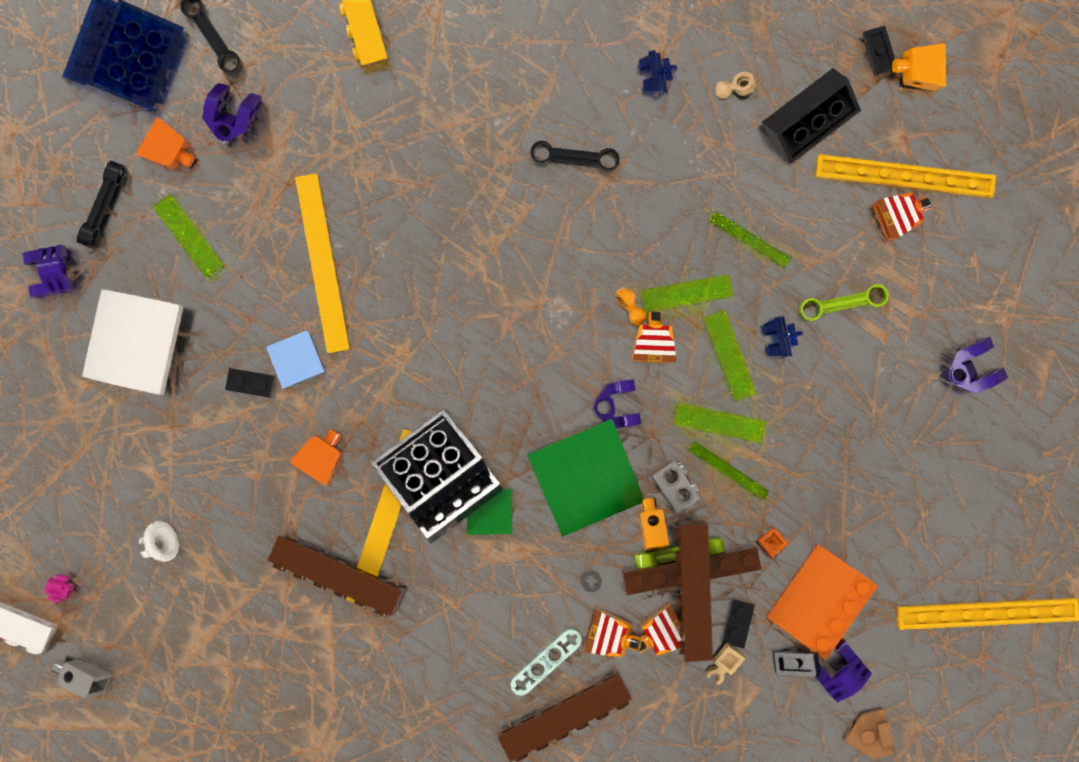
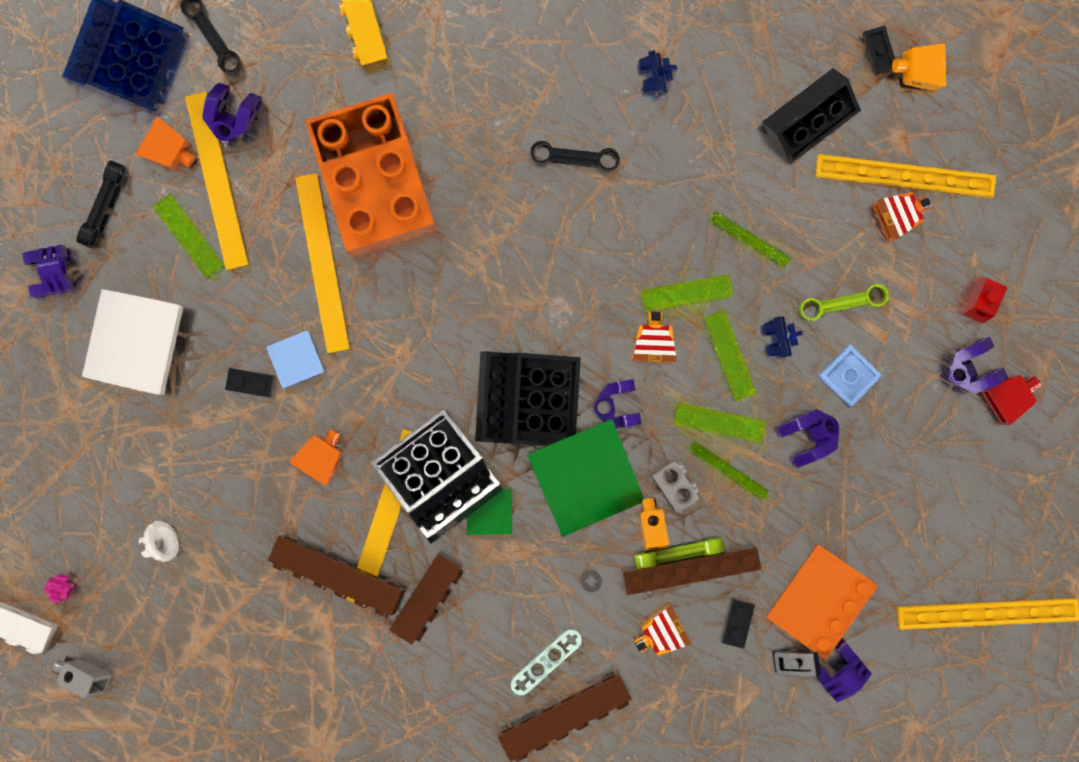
torso [585,609,642,657] -> none
light orange plate [615,287,647,325] -> none
reddish brown brick [674,520,713,662] -> none
tan plate [706,643,746,685] -> none
tan plate [715,72,756,99] -> none
orange tile [756,527,789,559] -> none
medium nougat plate [844,708,894,759] -> none
none -> yellow tile [185,91,249,271]
none -> orange brick [305,93,437,257]
none -> reddish brown brick [389,552,463,645]
none -> black slope [475,351,581,446]
none -> dark purple piece [776,409,839,468]
none -> light blue tile [818,344,882,408]
none -> red torso [962,276,1008,324]
none -> red torso [982,375,1041,425]

